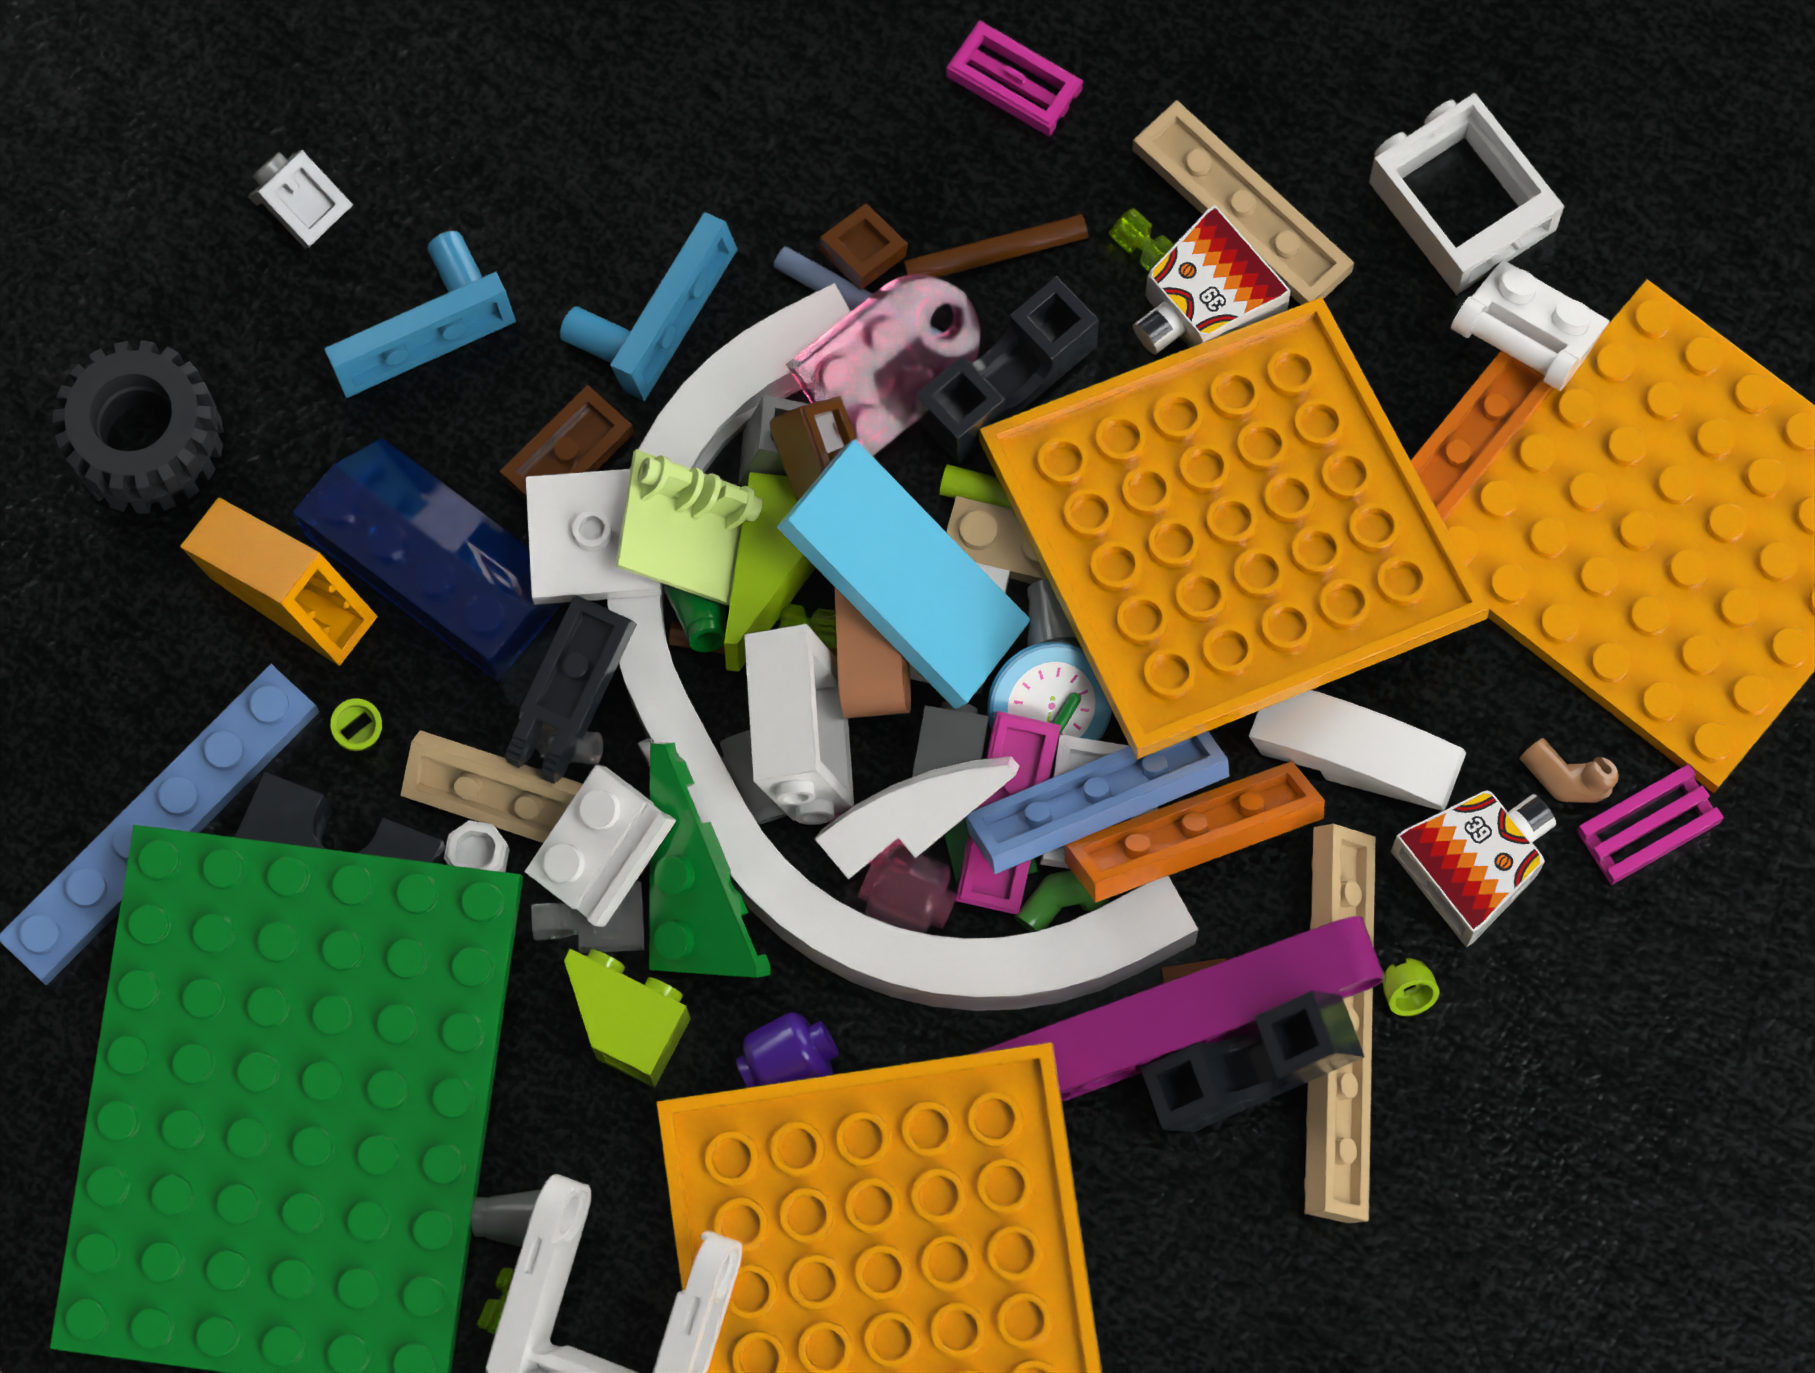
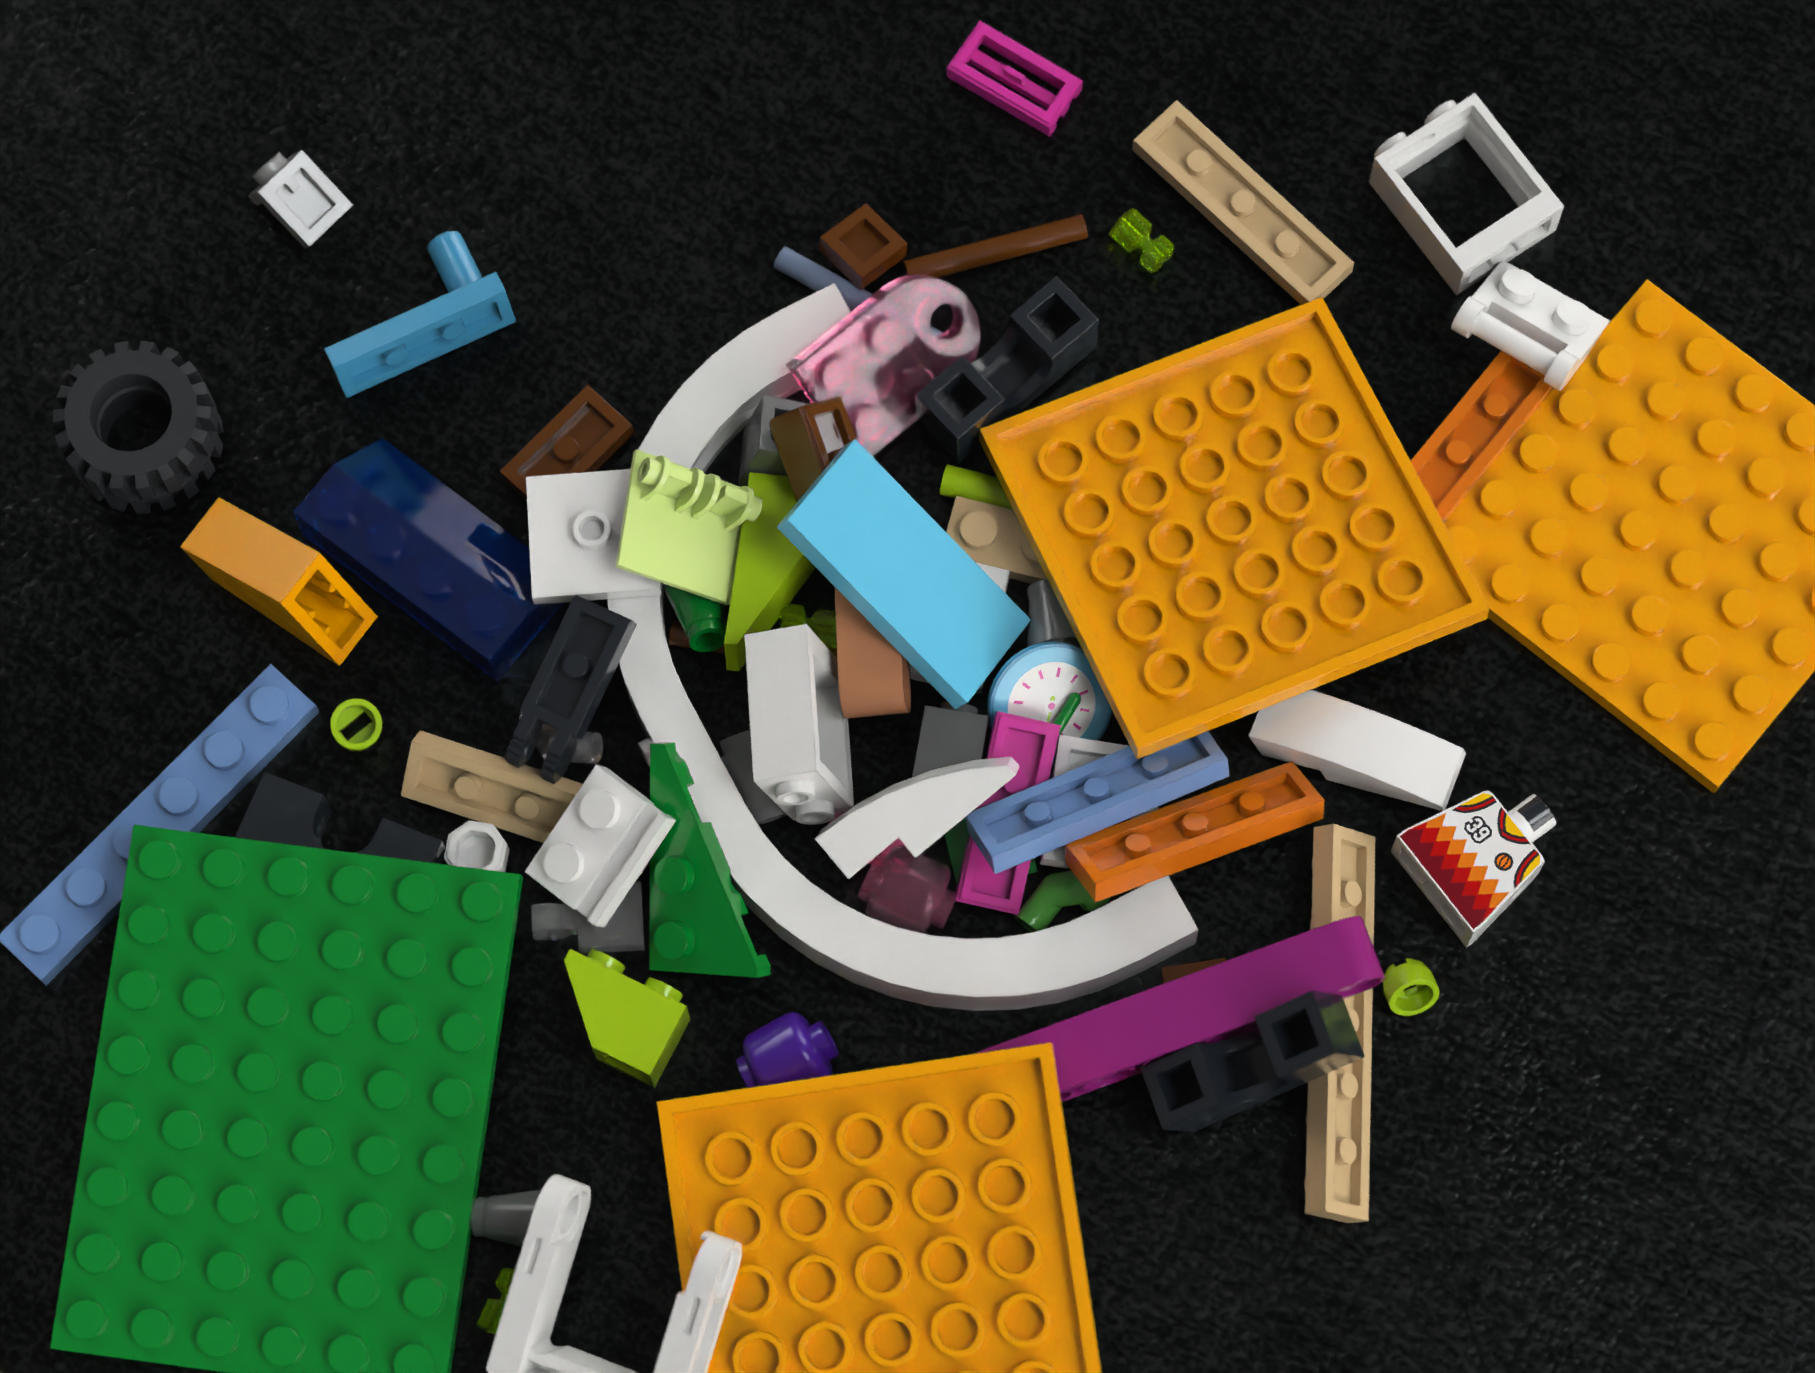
dark azure piece [560,212,738,401] -> none
torso [1133,205,1291,354] -> none
medium nougat arm [1520,738,1619,803] -> none
dark pink tile [1577,764,1724,885] -> none

